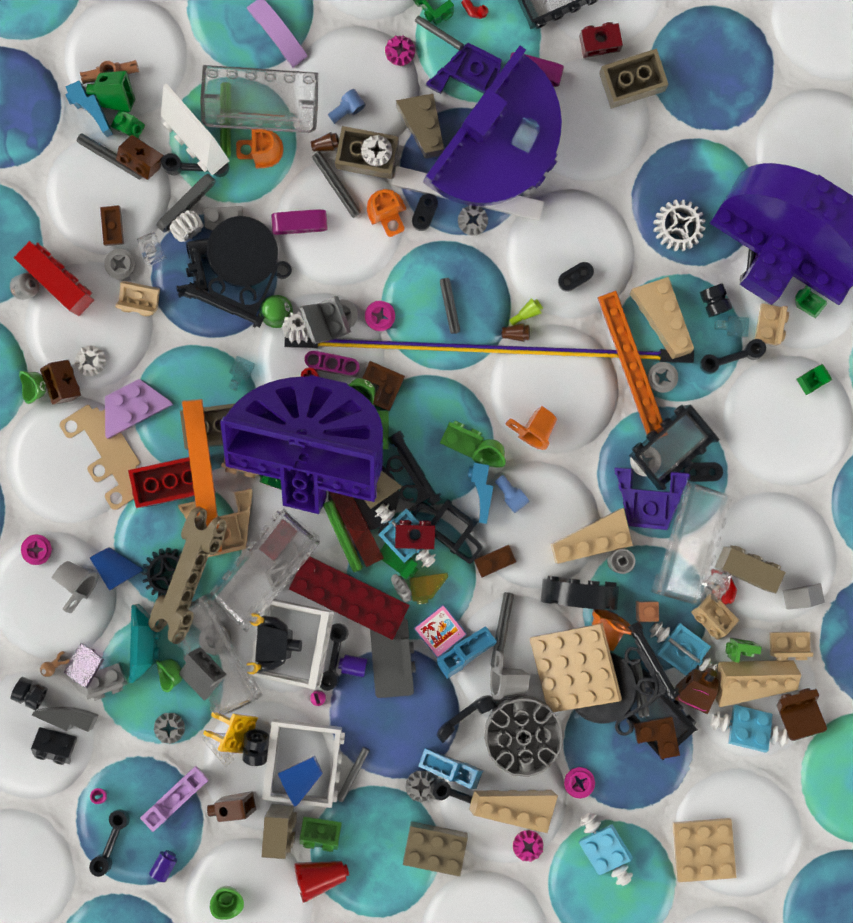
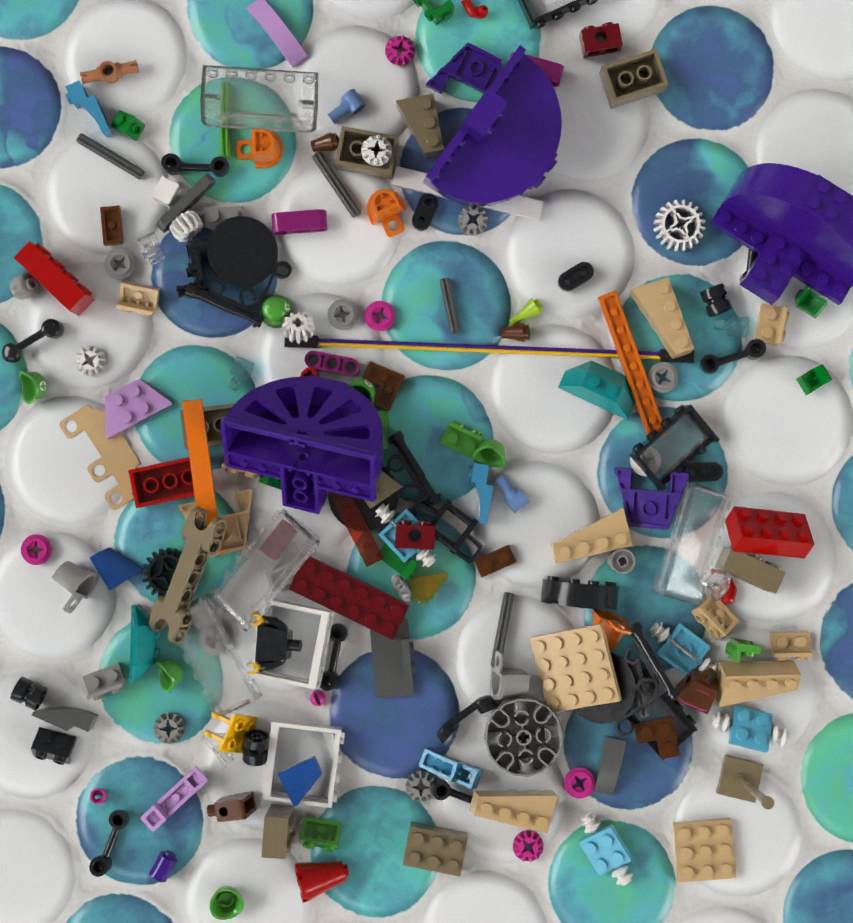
reddish brown brick [40,359,81,405] -> none
medium nougat arm [40,651,70,677] -> none
clear purple piece [64,643,104,689] -> none
green torso [86,71,136,112] -> none
reddish brown brick [116,135,164,180] -> none
white slope [161,83,229,175] -> none
dark grey bracket [179,647,227,700] -> none
dark grey bracket [300,296,351,344] -> none
bright green axle [323,500,363,572] -> none
dark grey bar [337,747,370,802] -> none
dark purple brick [338,654,368,678] -> none
tile [413,604,467,658] -> none
dark grey bar [415,15,464,51] -> none
dark azure slope [437,626,497,679] -> none
orange container [505,406,557,450] -> none
clear light blue bracket [511,118,540,153] -> none
nougat brick [636,600,659,622] -> none
reddish brown bracket [776,688,827,741] -> none
light grey slope [783,583,825,609] -> none
none -> black piece [2,319,64,363]
none -> white brick [152,176,182,208]
none -> teal wedge [558,360,635,420]
none -> dark grey slope [593,735,626,795]
none -> dark tan tile [716,755,774,809]
none -> red brick [725,506,815,559]

